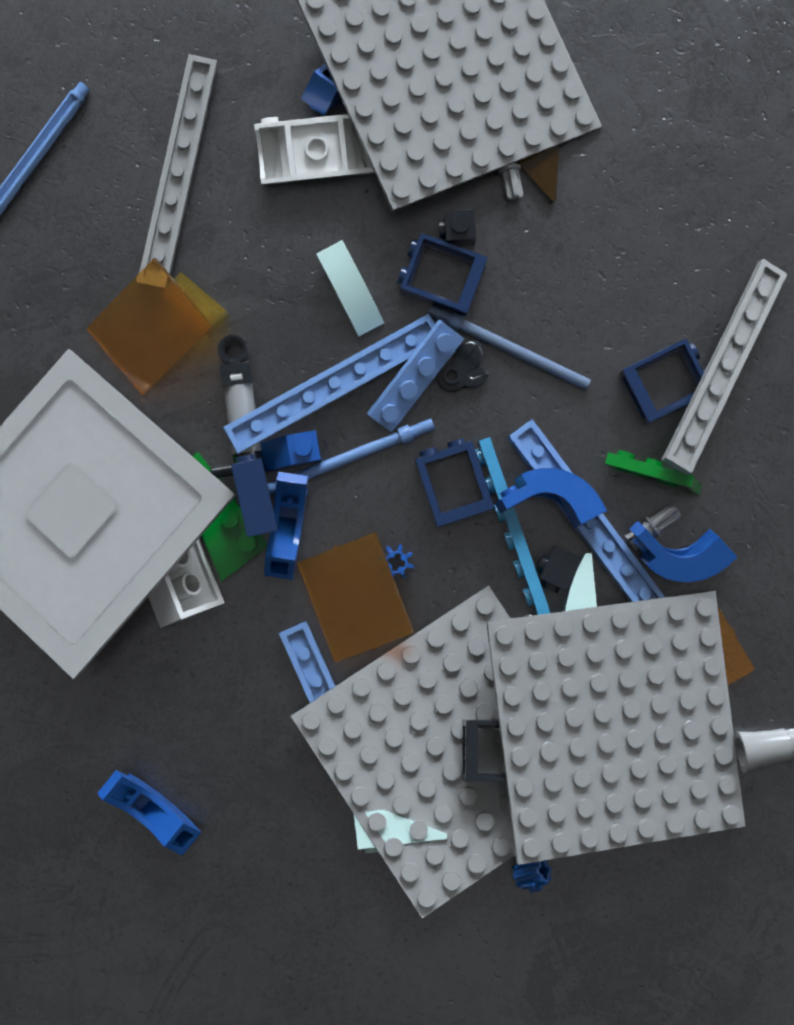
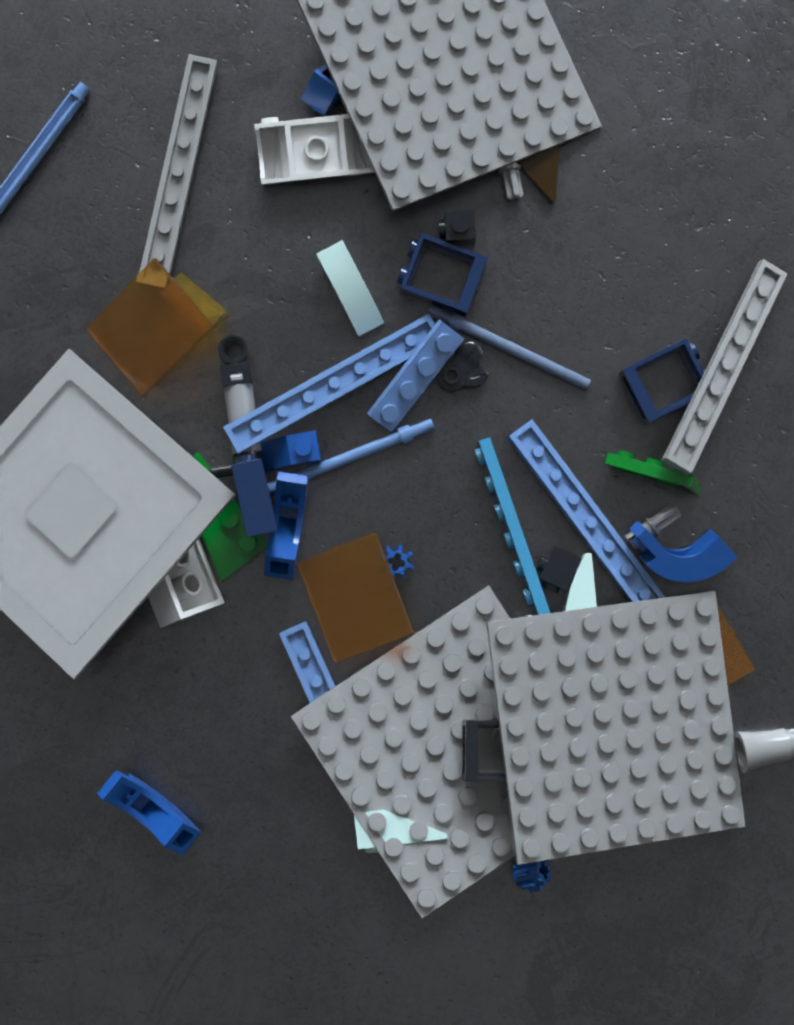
dark blue window [415,438,494,528] -> none
blue arch [495,468,607,529] -> none

